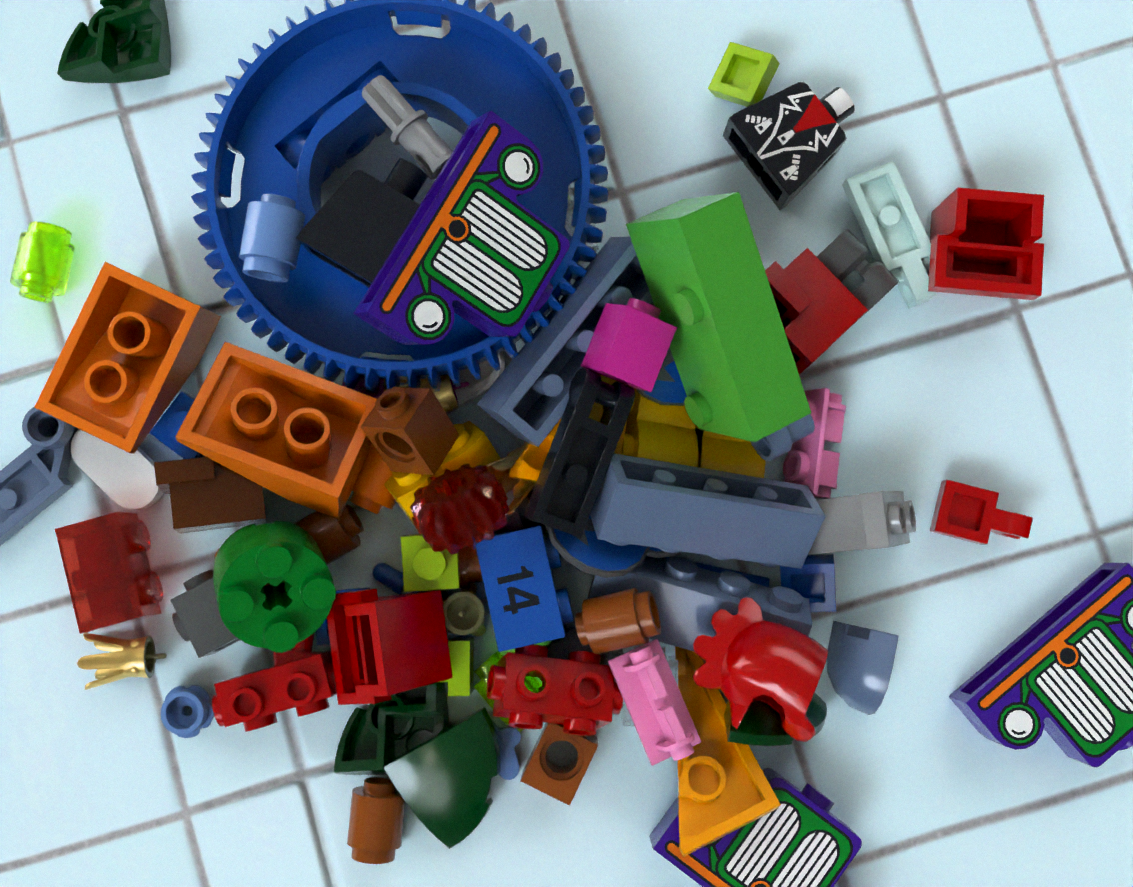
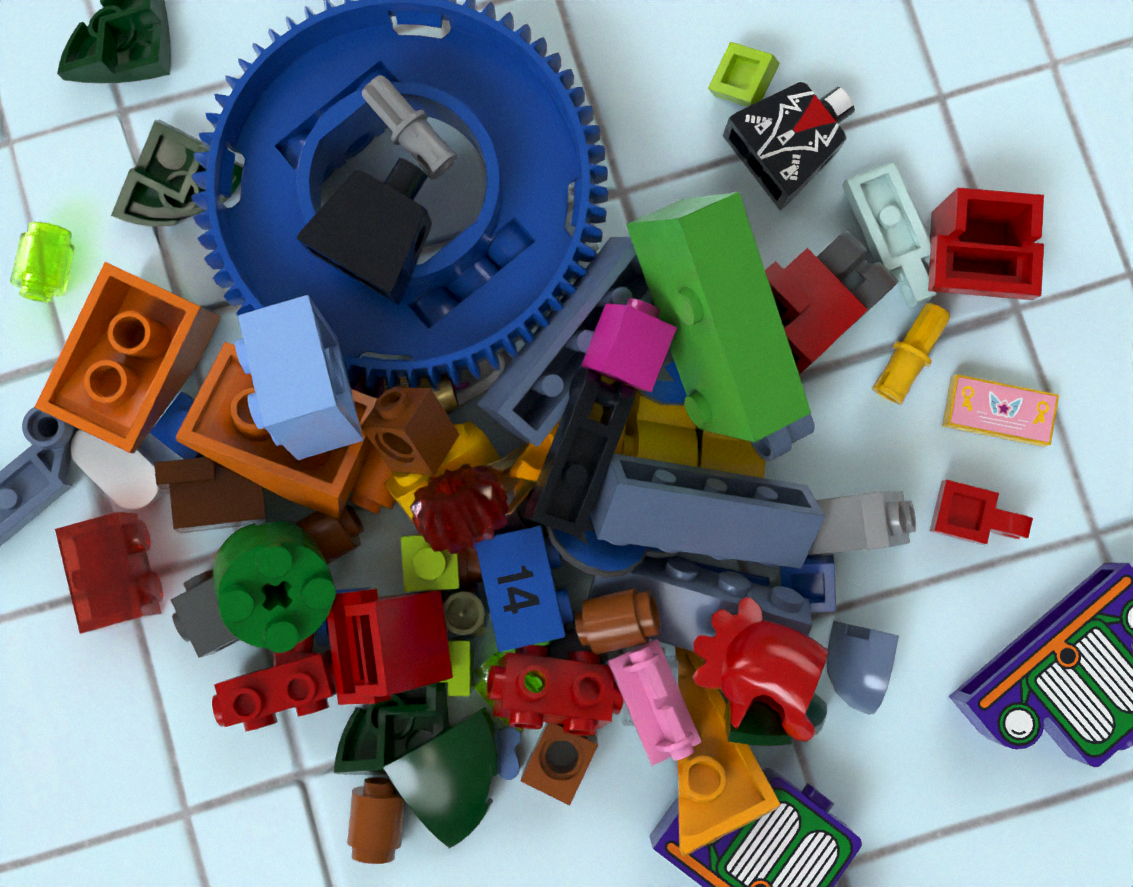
pearl gold piece [77,633,167,690] -> none
medium blue plate [161,685,214,738] -> none
medium blue brick [239,194,305,282] -> none
brick [353,111,570,345] -> none
blue piece [372,563,404,594] -> none
bright pink hinge [783,388,846,499] -> none
none -> dark green brick [111,119,244,226]
none -> light blue brick [235,295,364,460]
none -> yellow axle [872,303,950,405]
none -> bright pink tile [942,374,1059,447]

